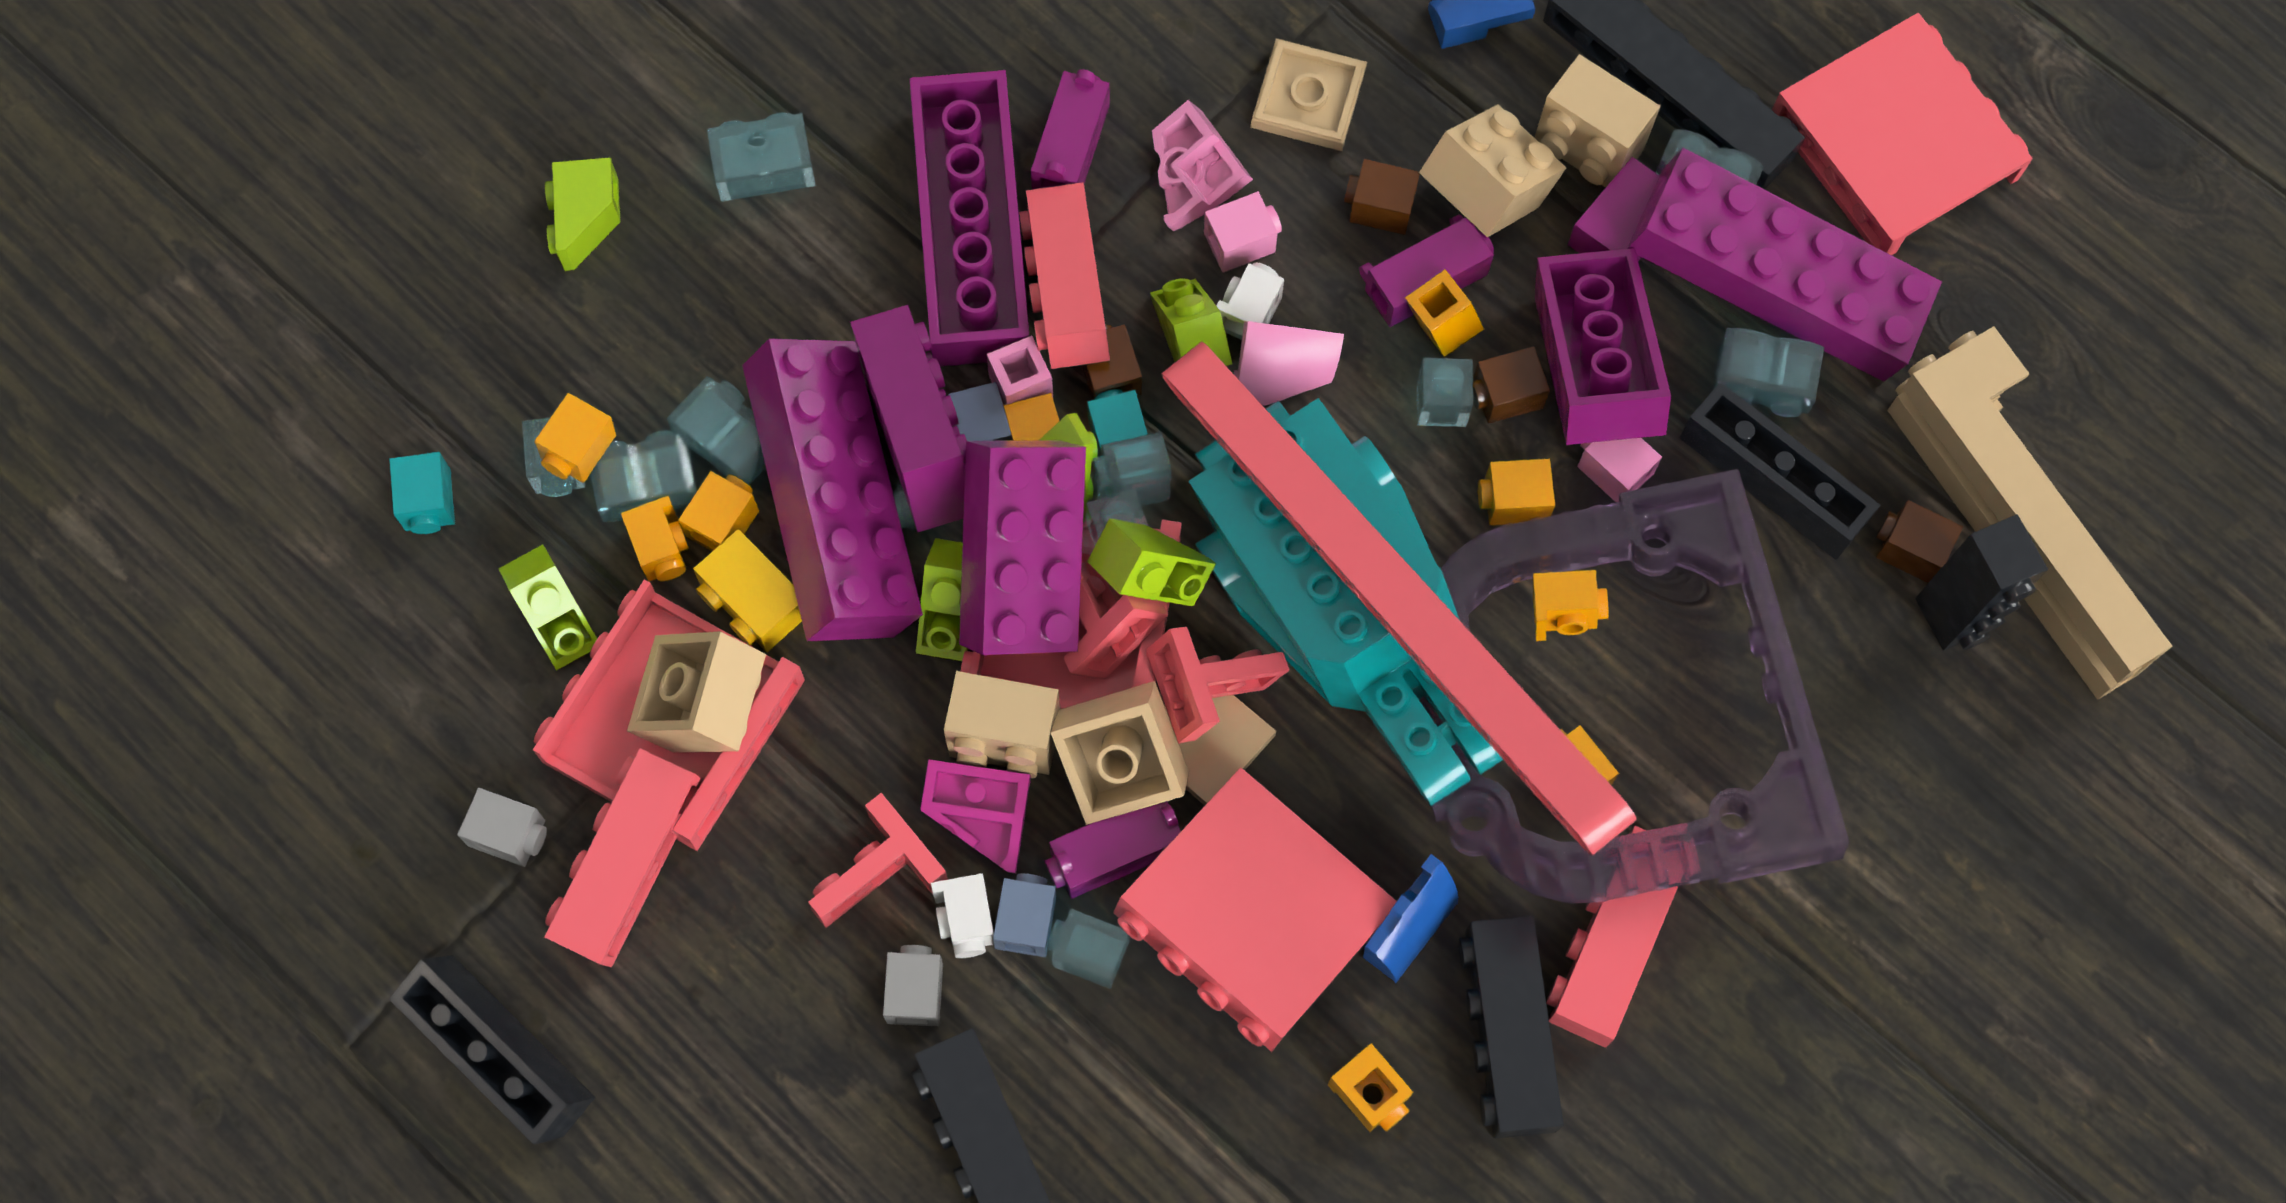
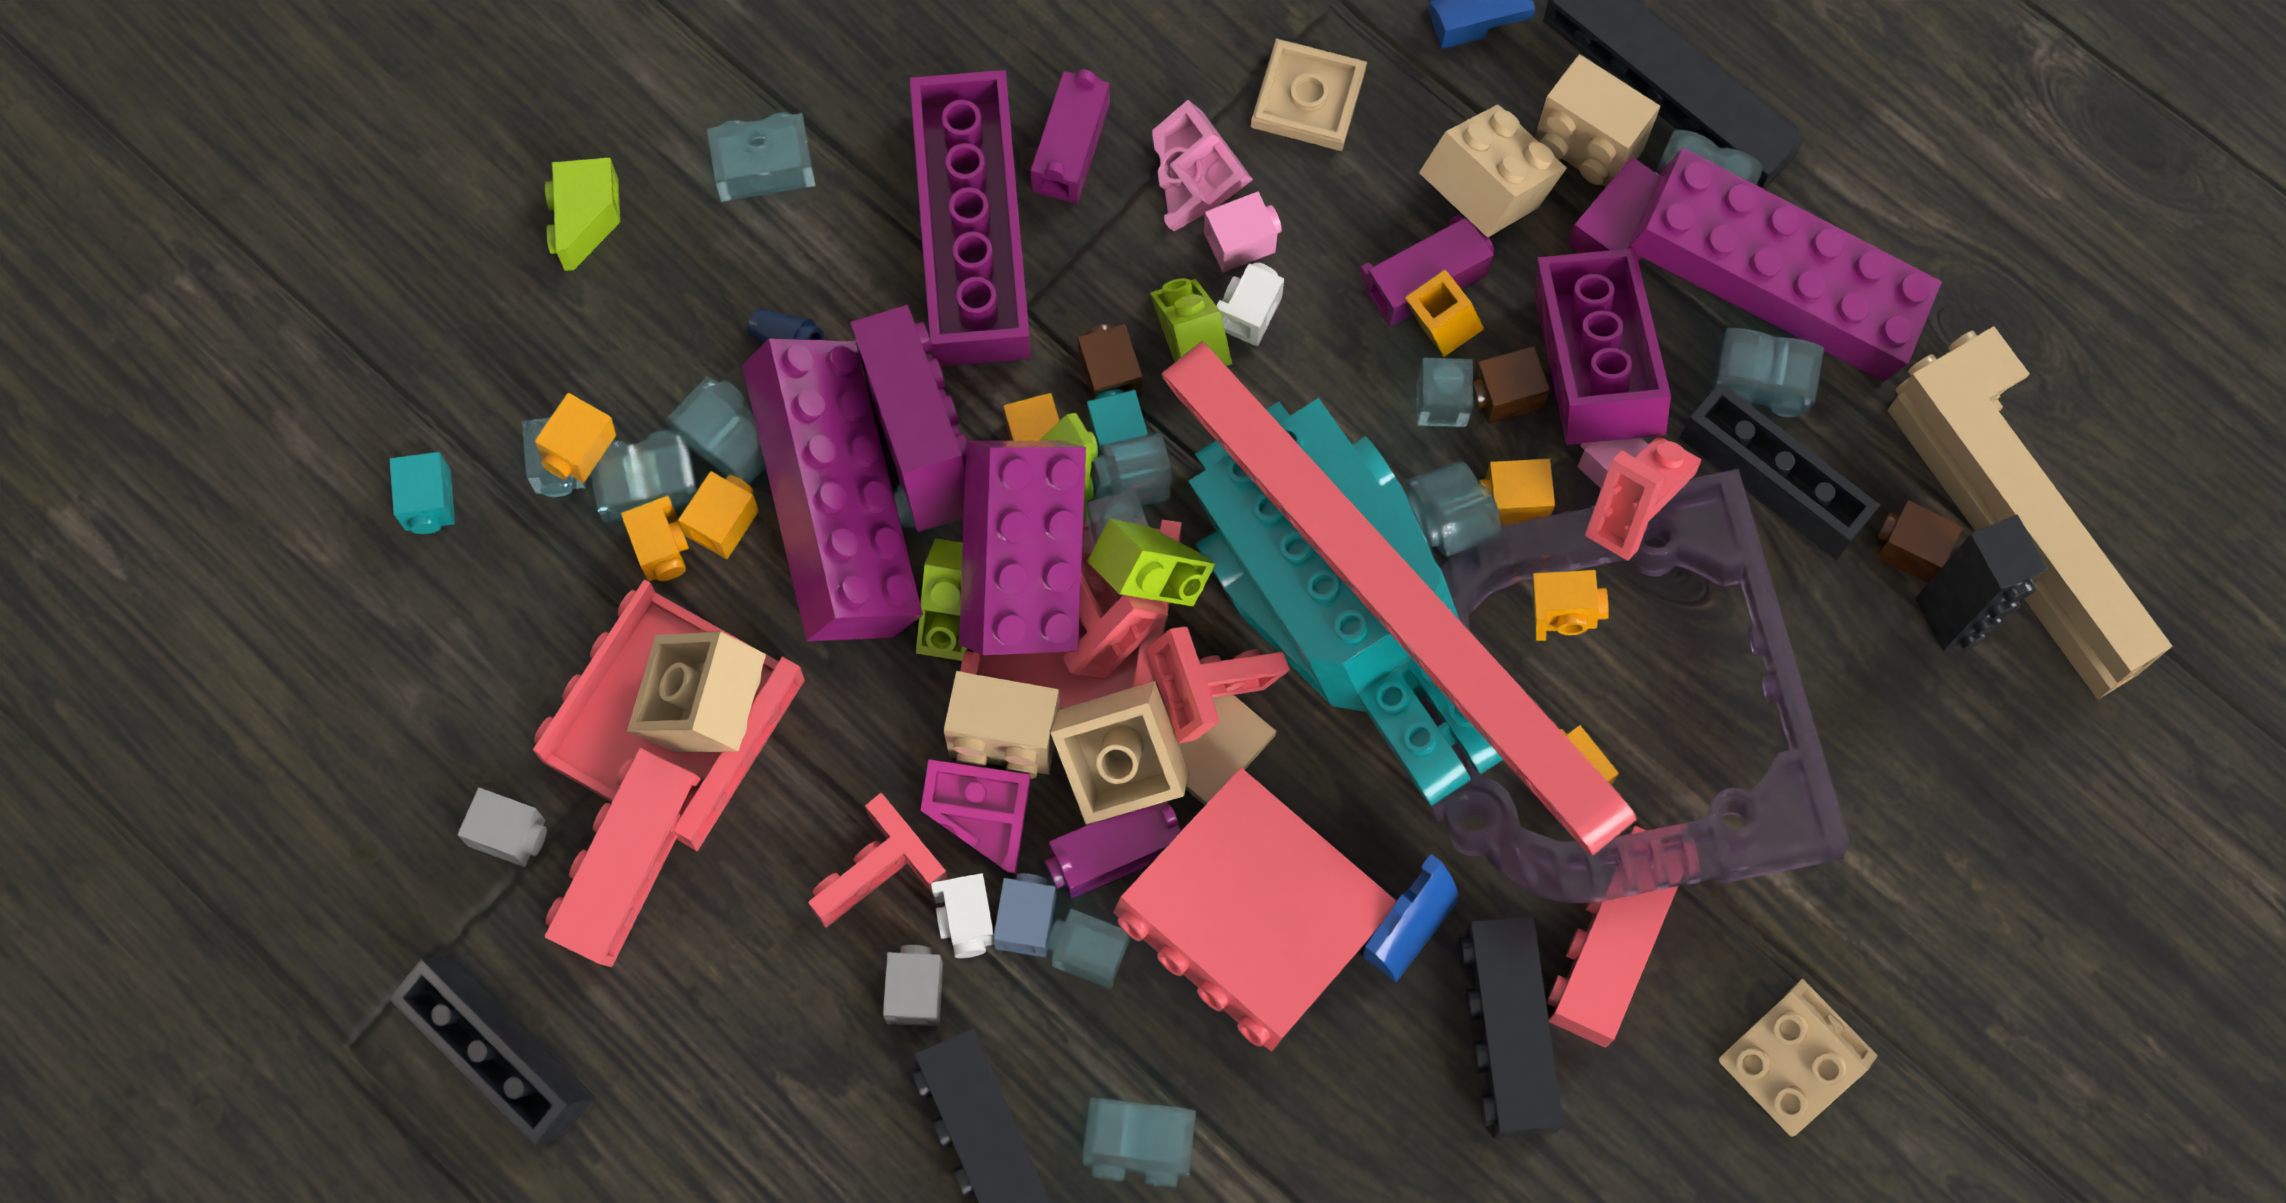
lime slope [499,544,597,671] -> none
yellow brick [693,529,802,653] -> none
sand blue brick [948,382,1012,441] -> none
bright pink brick [987,336,1053,405] -> none
coral brick [1019,182,1110,369] -> none
bright pink slope [1234,321,1344,407] -> none
light orange brick [1328,1043,1413,1132] -> none
reddish brown brick [1344,159,1420,235] -> none
coral panel [1772,12,2033,255] -> none
none -> dark blue cone [747,308,824,344]
none -> clear light blue brick [1082,1098,1196,1187]
none -> clear light blue brick [1405,460,1503,556]
none -> coral bracket [1585,436,1702,561]
none -> tan bracket [1719,978,1878,1136]

